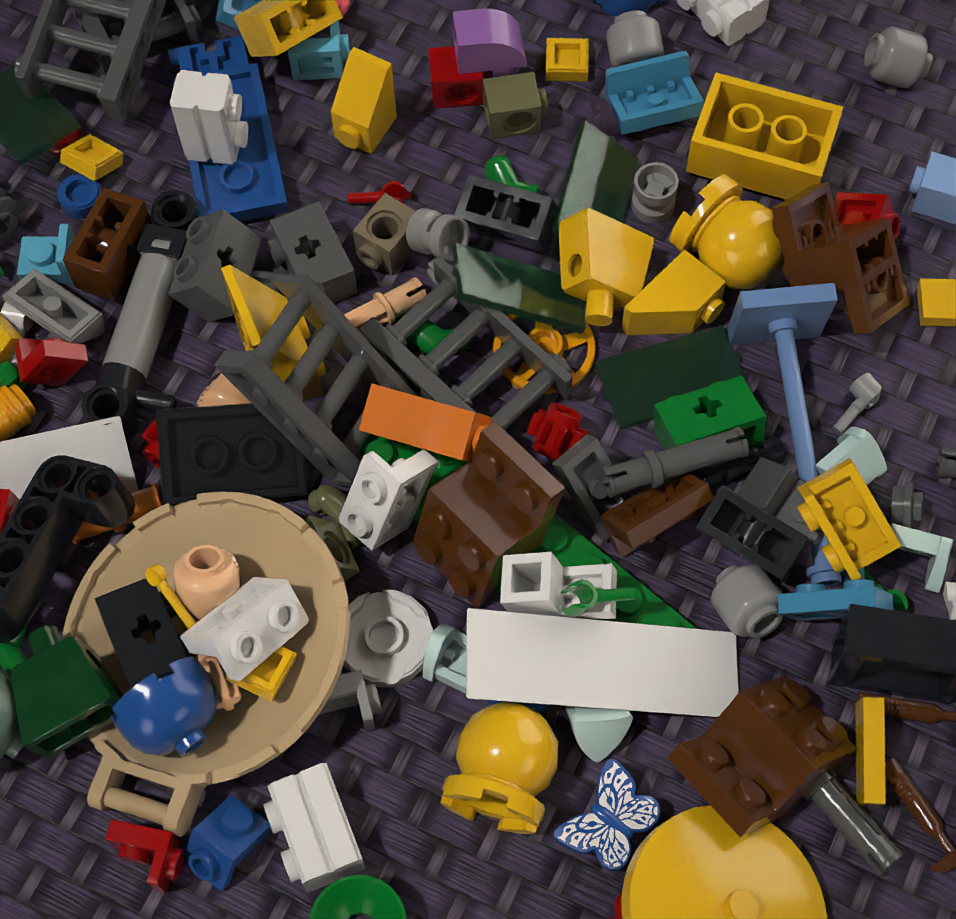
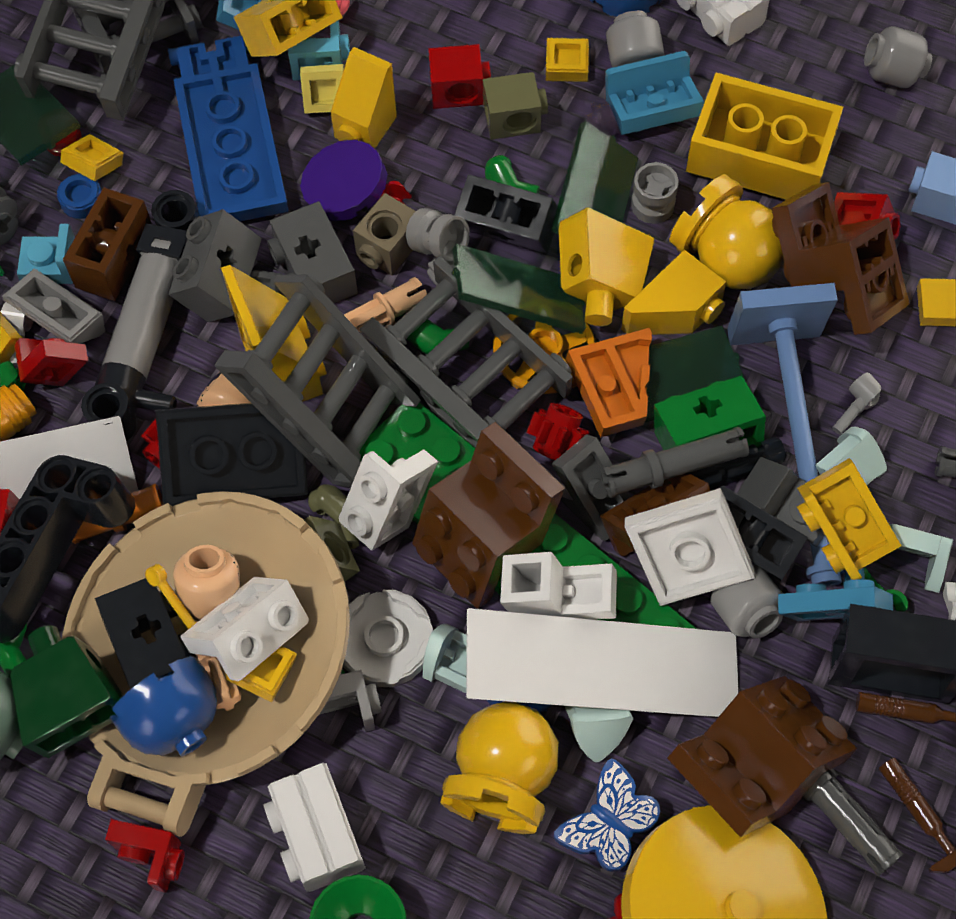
white brick [170,70,248,165] -> none
blue bracket [184,795,271,891] -> none
orange brick [359,383,493,462] -> none
medium lavender brick [453,9,527,78] -> none
green hand [560,579,637,617] -> none
yellow tile [855,697,886,807] -> none
dark grey plate [891,482,923,528] -> none
none -> light yellow tile [300,64,344,114]
none -> dark purple tile [300,140,388,221]
none -> orange wing [565,328,652,438]
none -> white tile [625,488,755,606]

